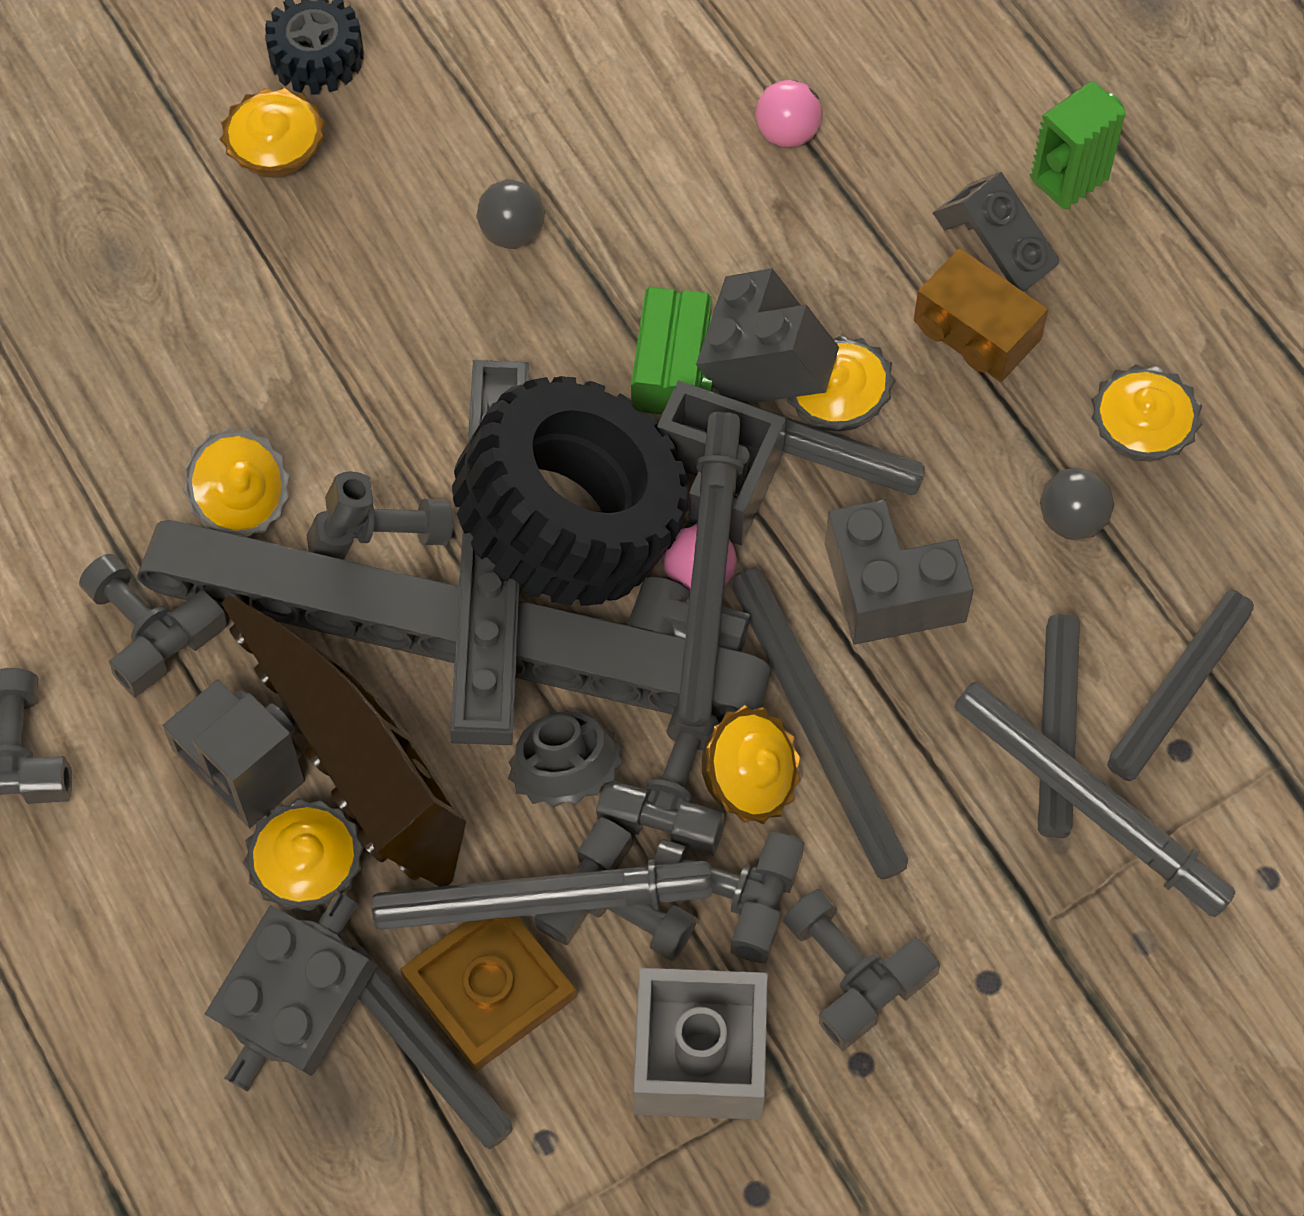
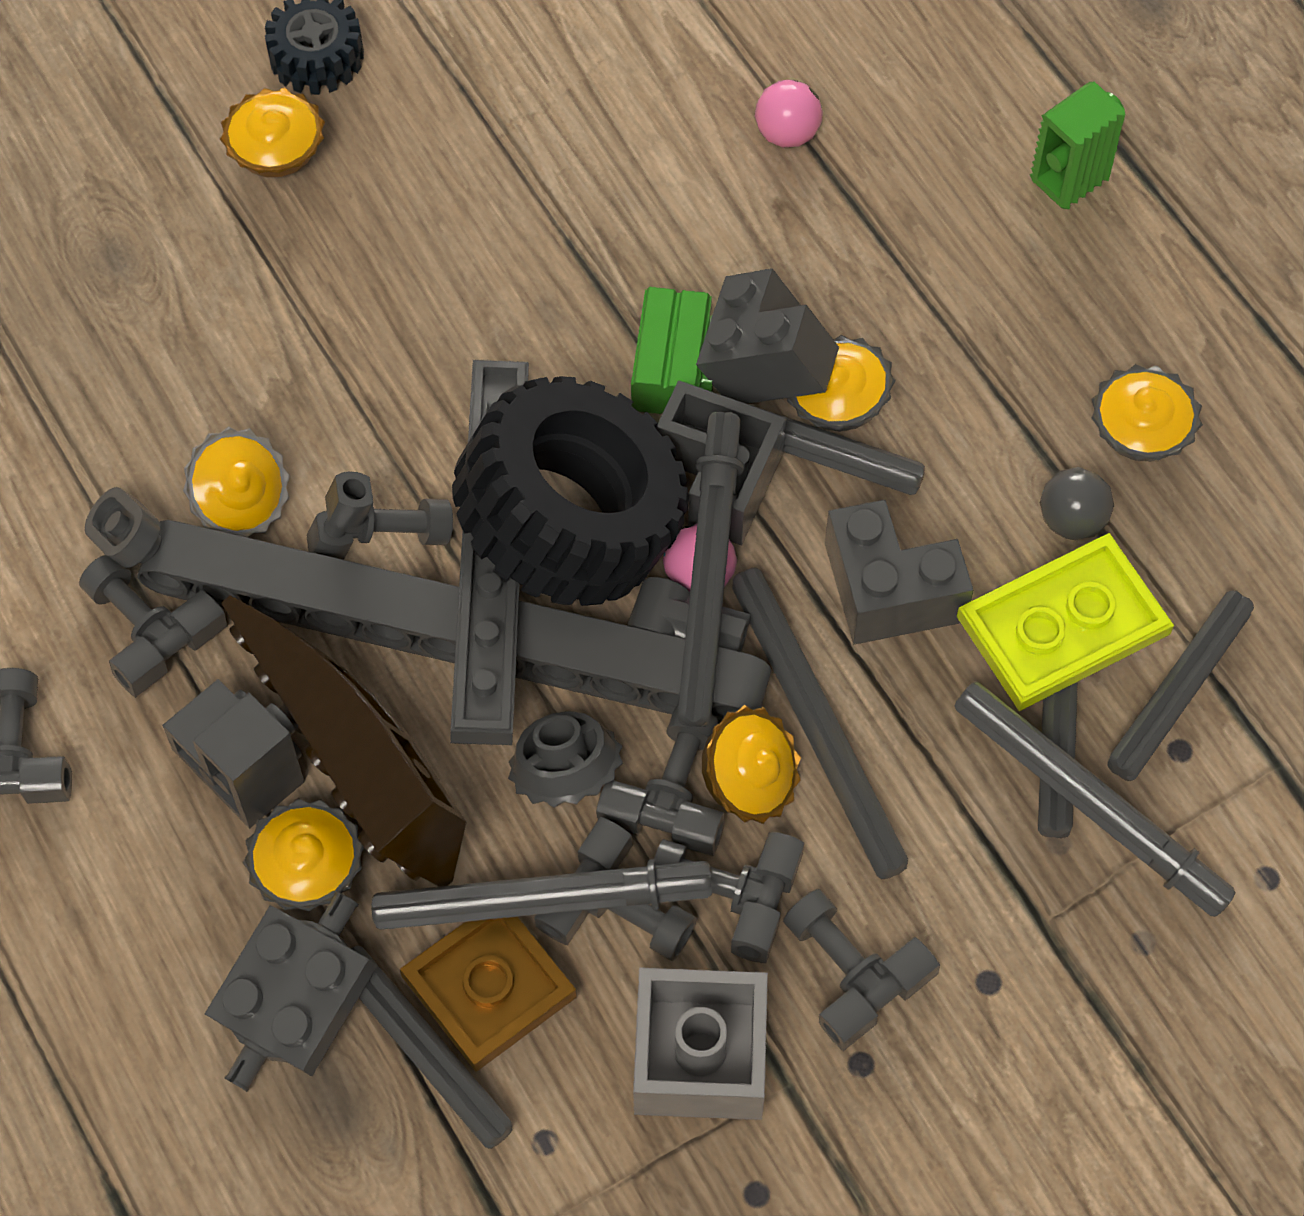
dark grey piece [476,179,546,249] -> none
pearl gold brick [913,248,1049,382] -> none
dark grey bracket [933,172,1059,291] -> none
none -> dark grey plate [85,487,161,568]
none -> neon yellow tile [957,533,1174,711]

